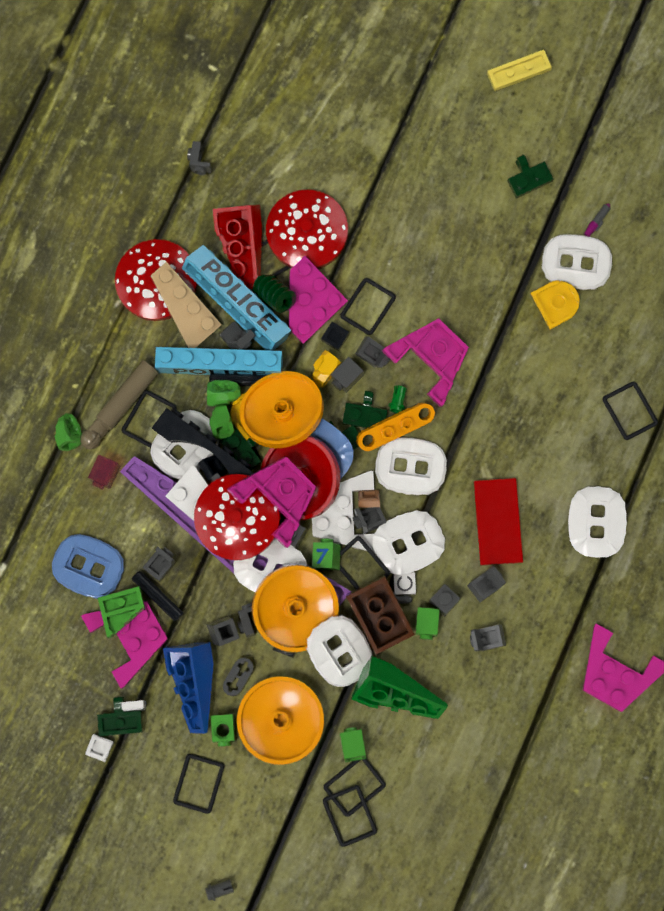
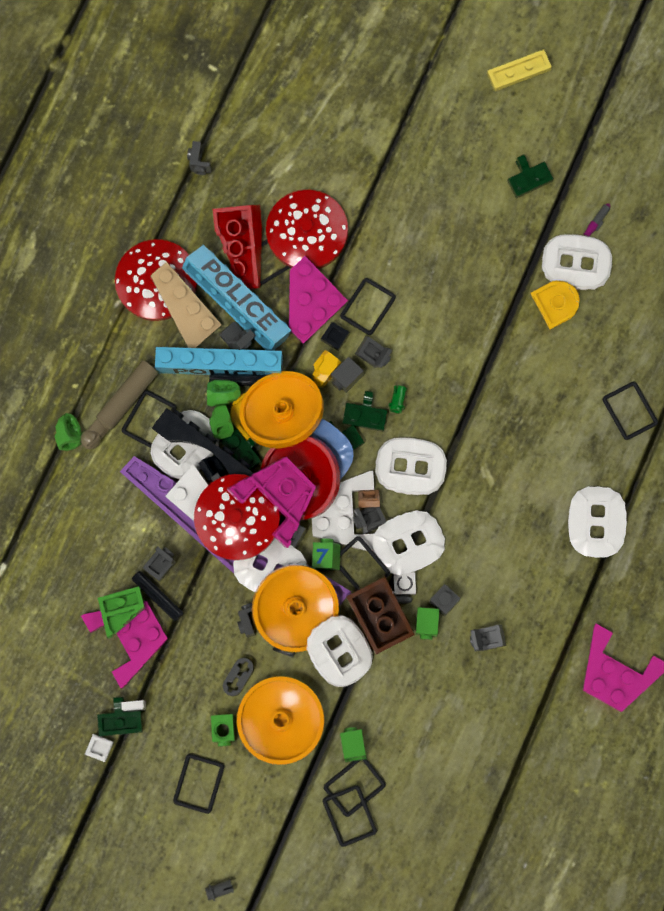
medium blue piece [52,534,124,599] -> none
clear pink brick [88,455,121,490] -> none
blue wedge [163,642,214,734] -> none
dark grey brick [206,617,240,646] -> none
dark green piece [253,275,296,313] -> none
green wedge [351,656,448,719] -> none
light orange plate [356,402,435,451] -> none
dark pink wing [381,318,469,407] -> none
dark grey bracket [467,566,506,602] -> none
red tile [473,478,523,566] -> none

